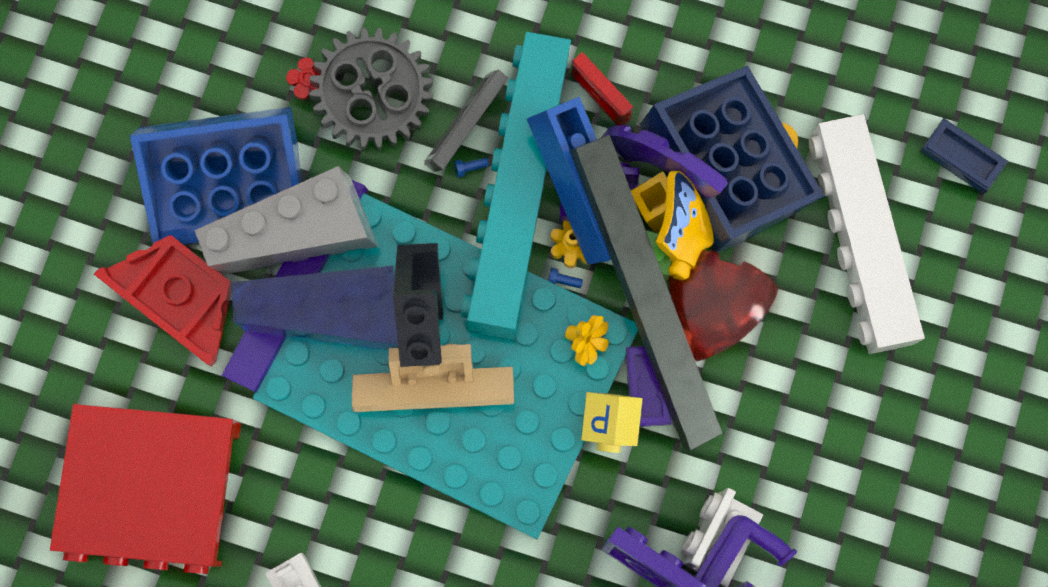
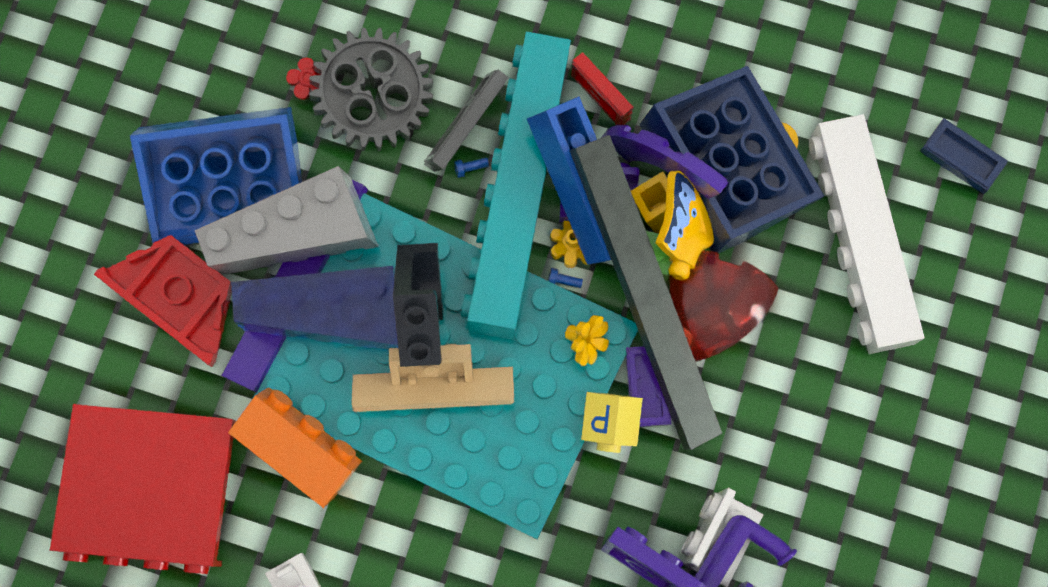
none -> orange brick [228,387,362,508]

